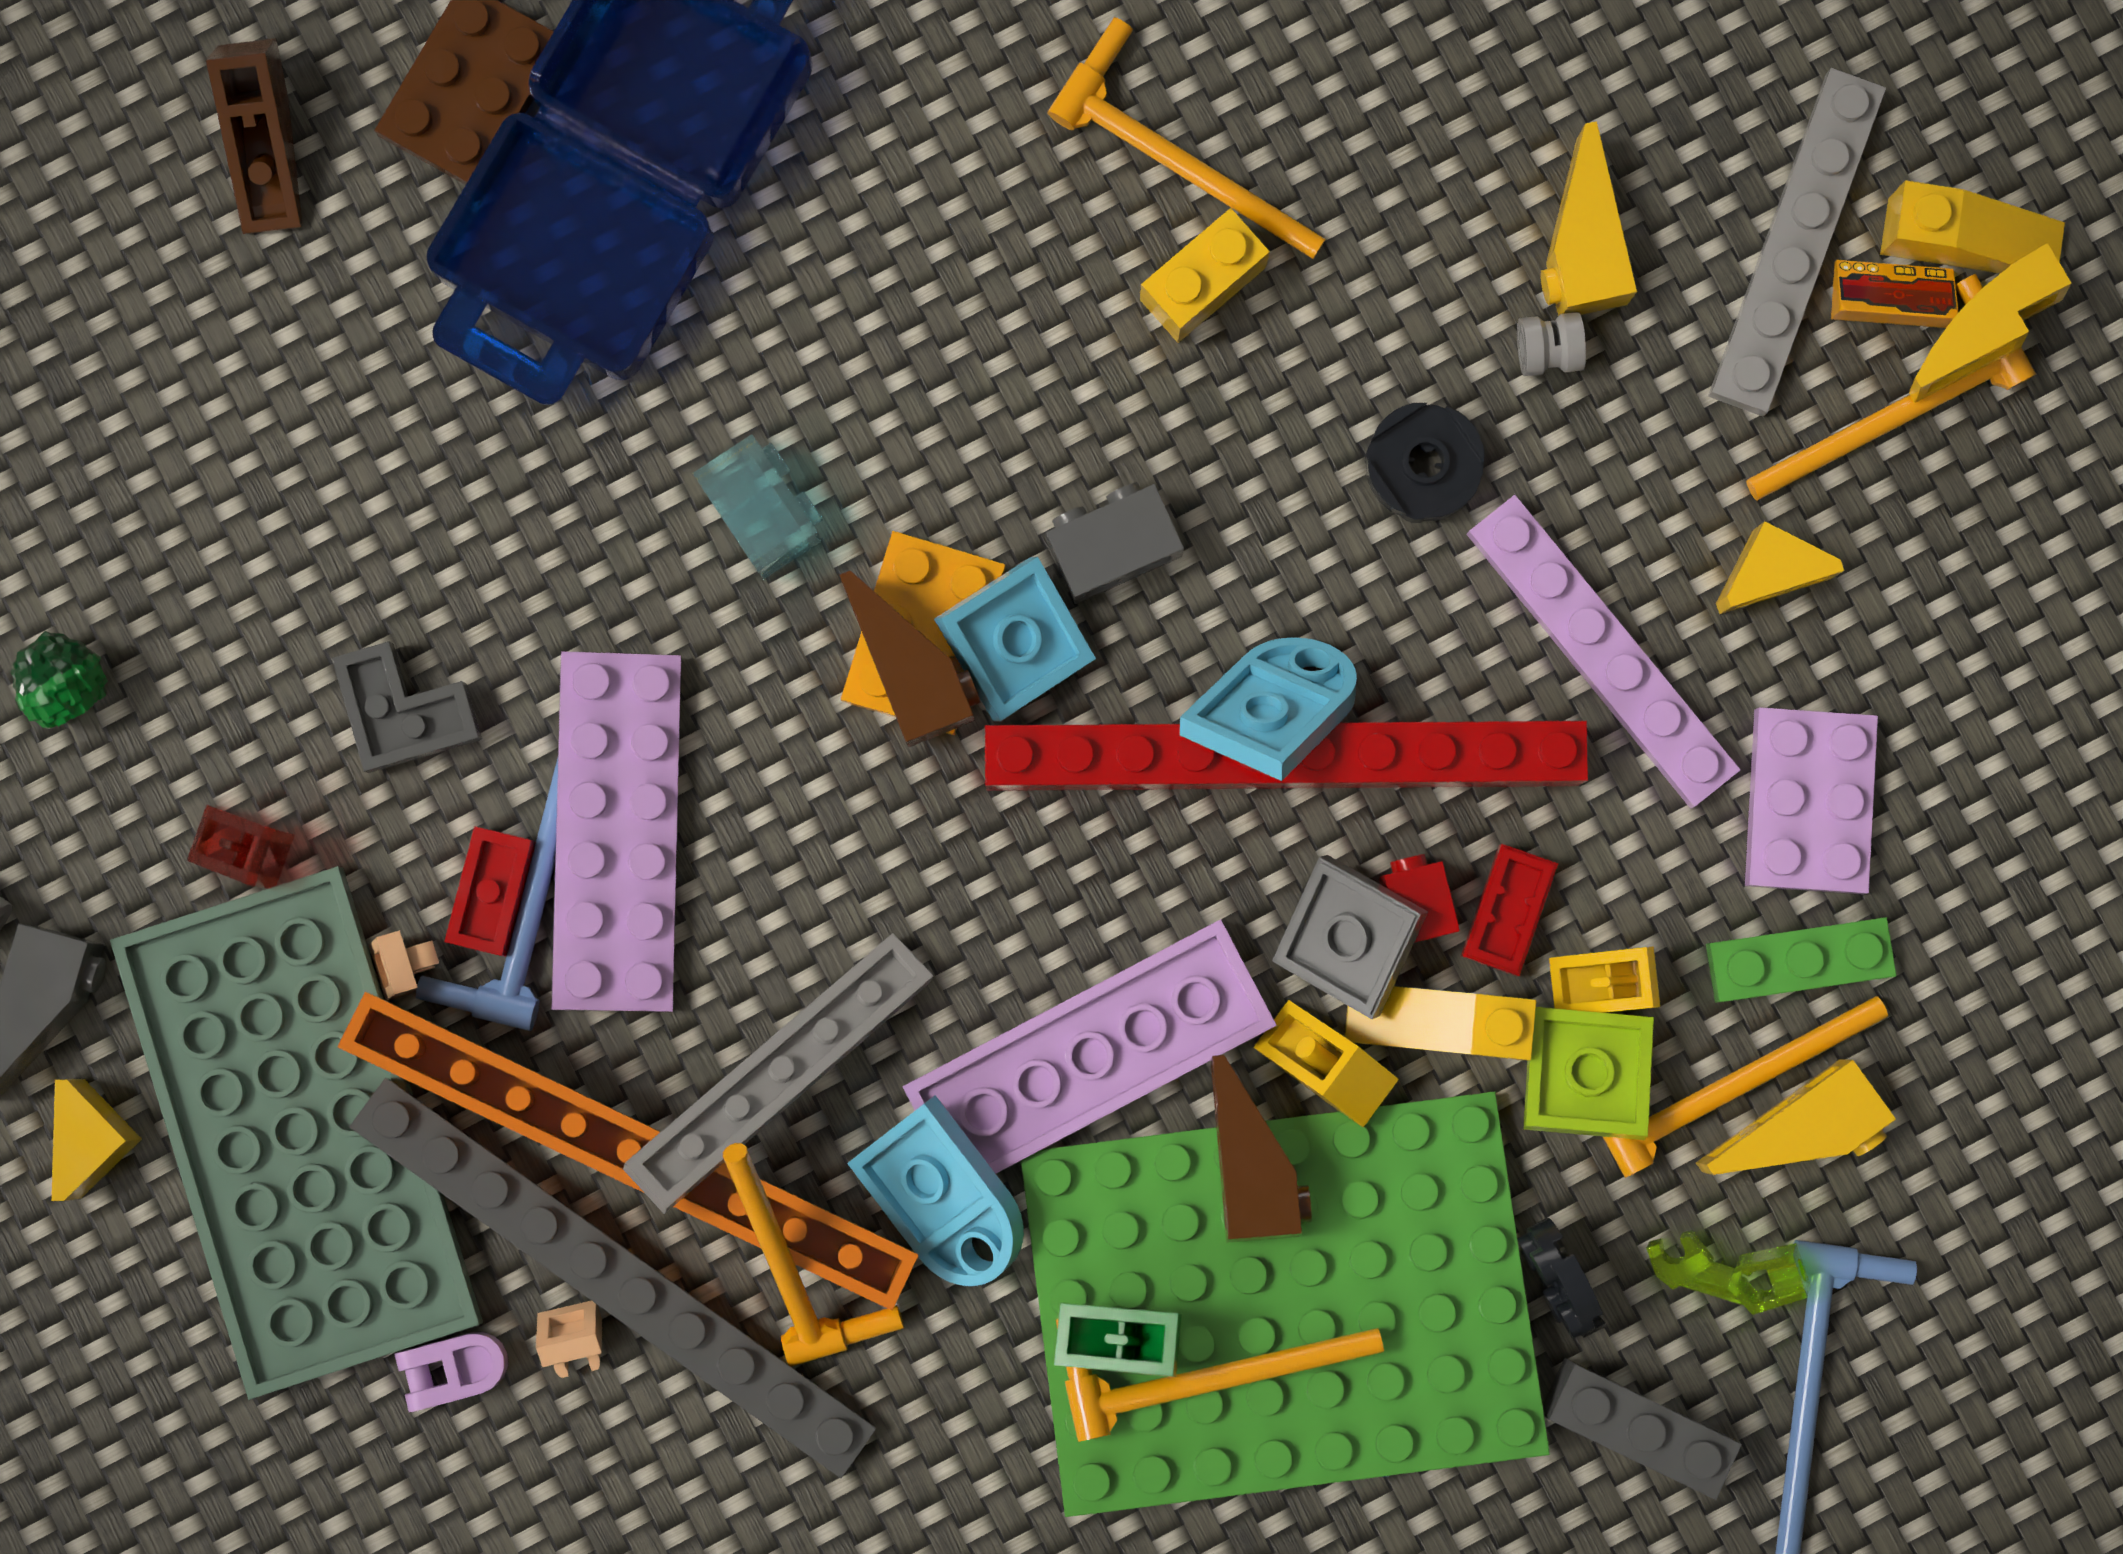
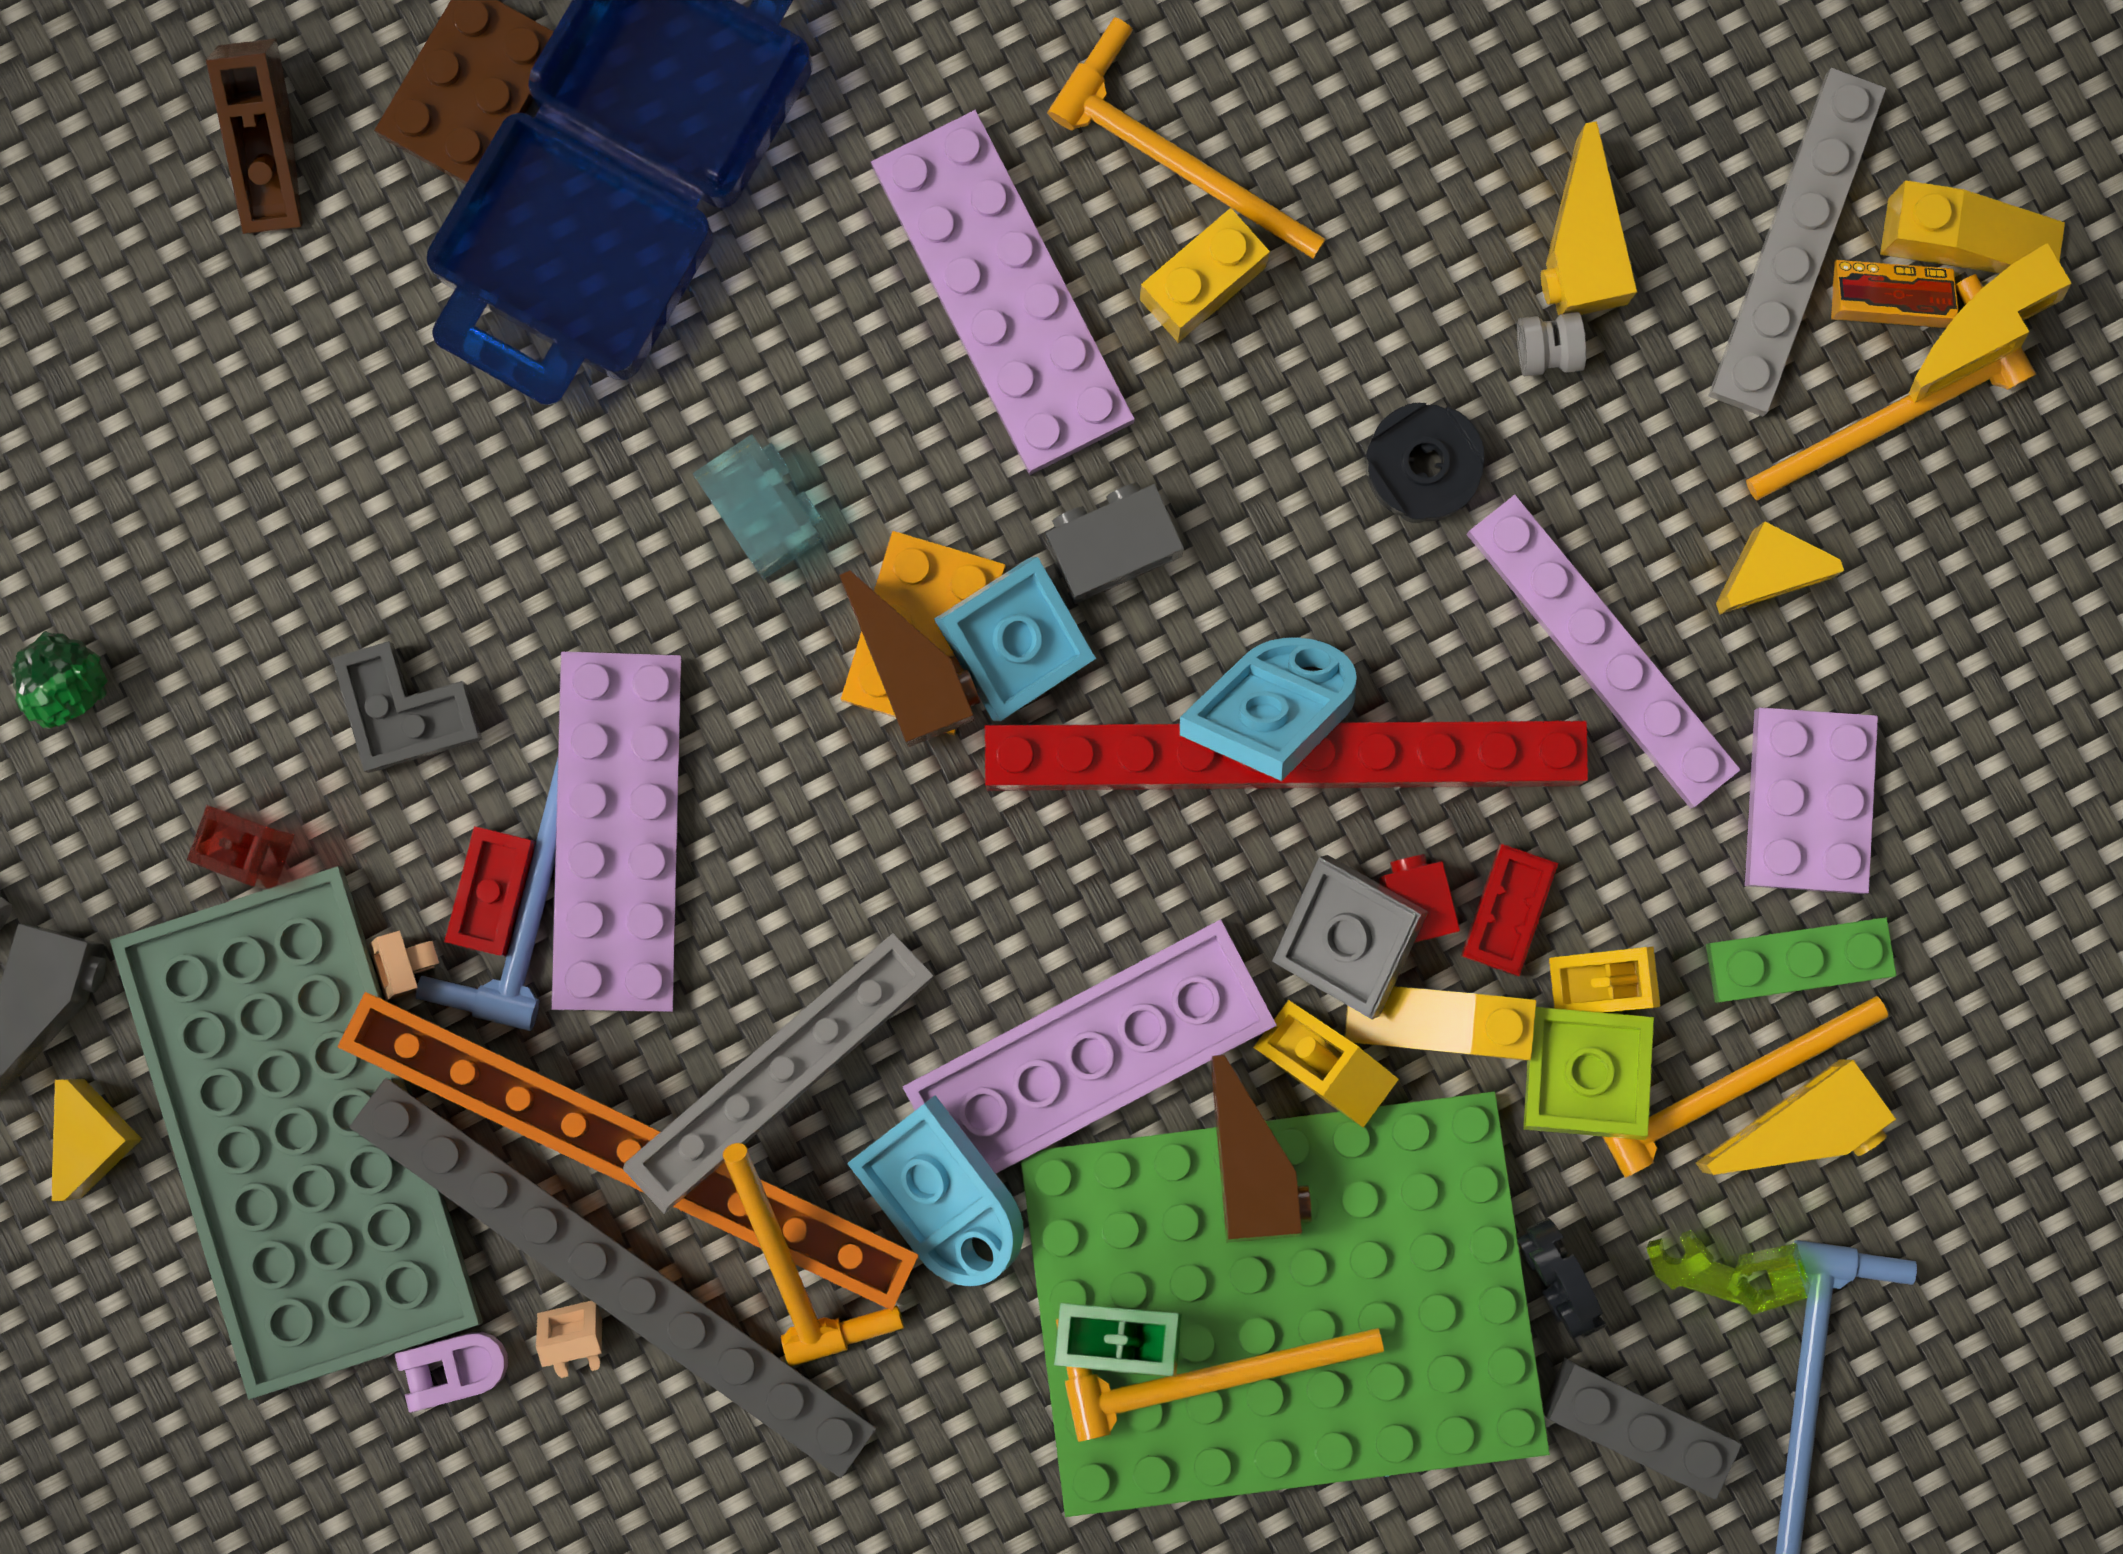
none -> lavender plate [871,110,1134,475]

